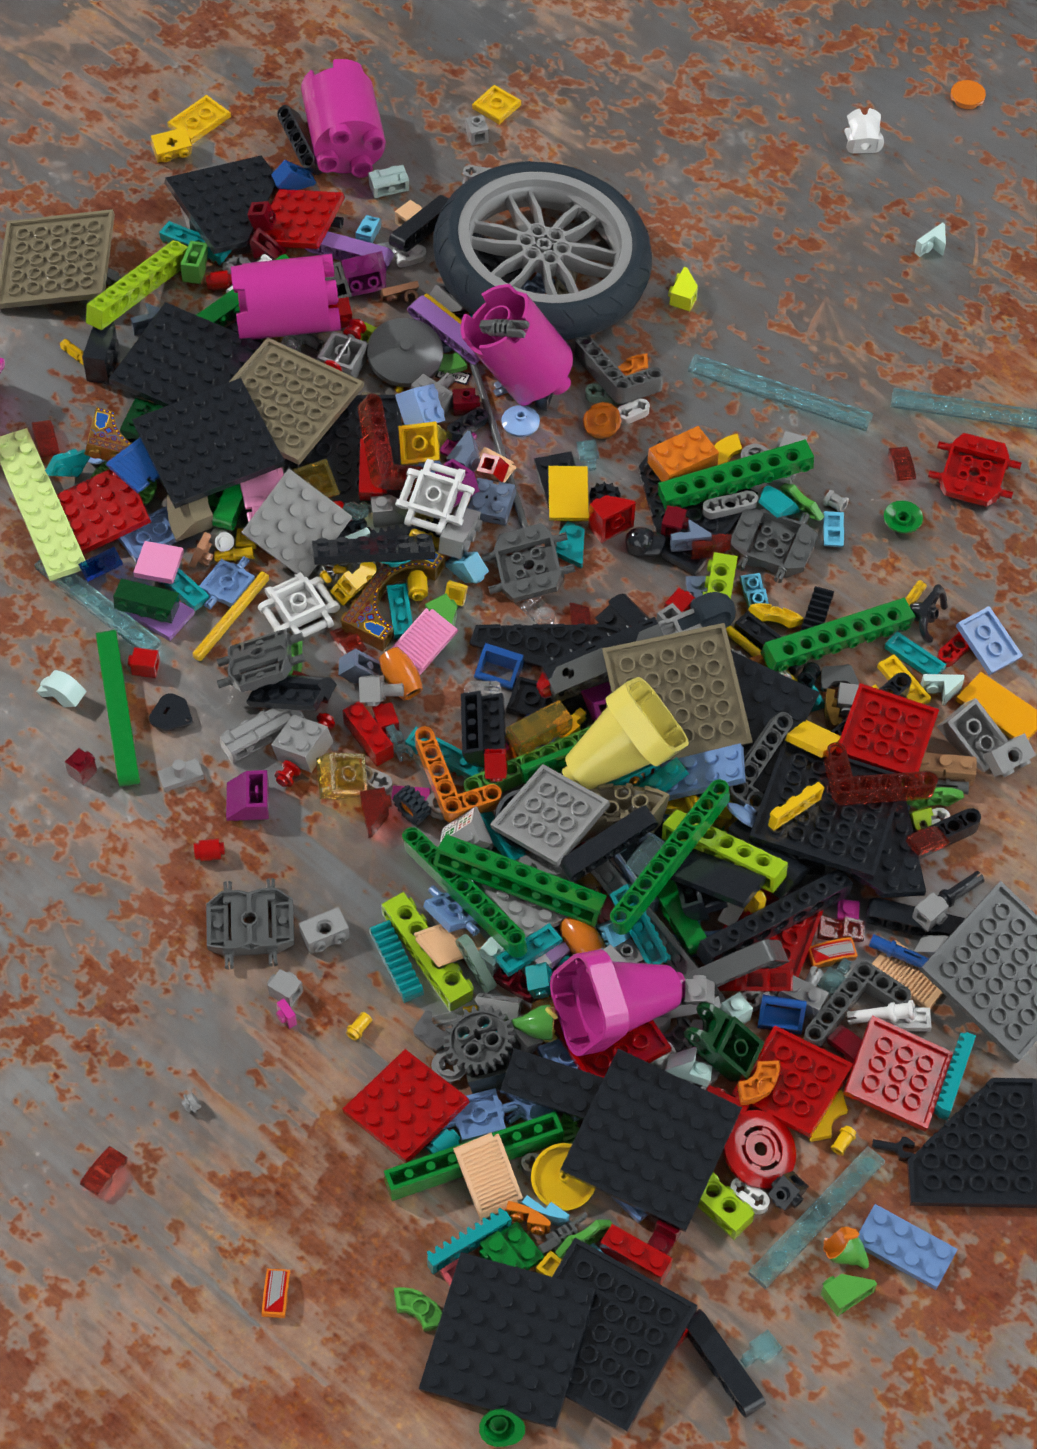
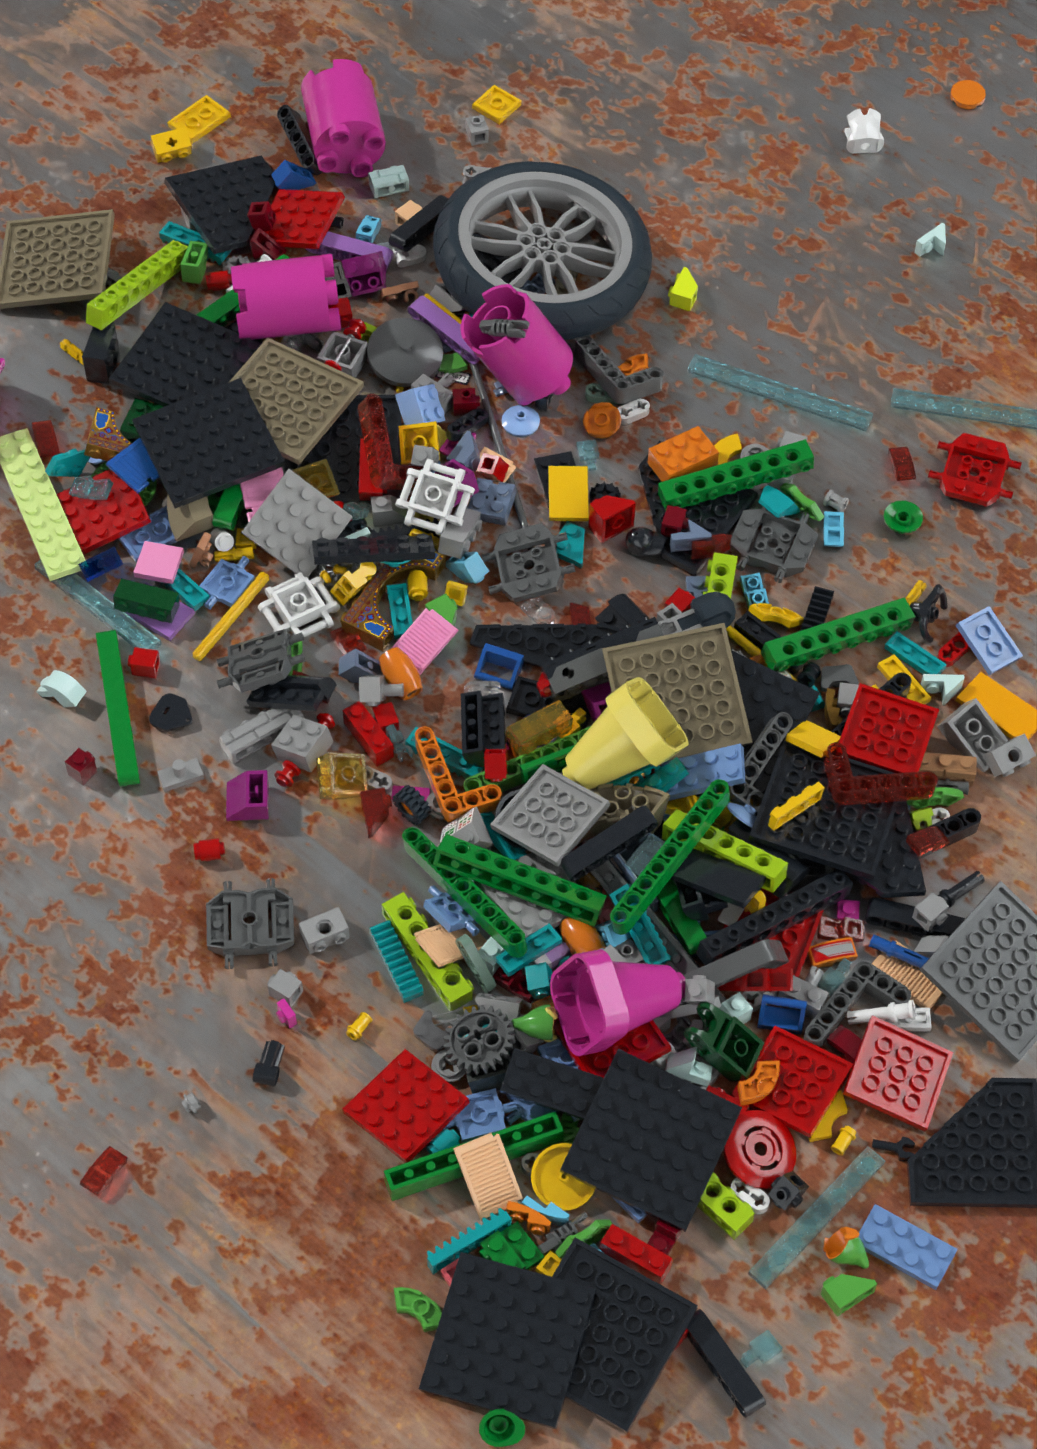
sand blue slope [131,303,160,336] -> none
slope [262,1268,290,1318] -> none
light grey beam [702,491,758,519] -> none
teal gear [933,1032,976,1121] -> none
none -> clear light blue slope [69,476,114,500]
none -> black piece [253,1040,285,1087]
none -> light grey brick [411,445,439,469]

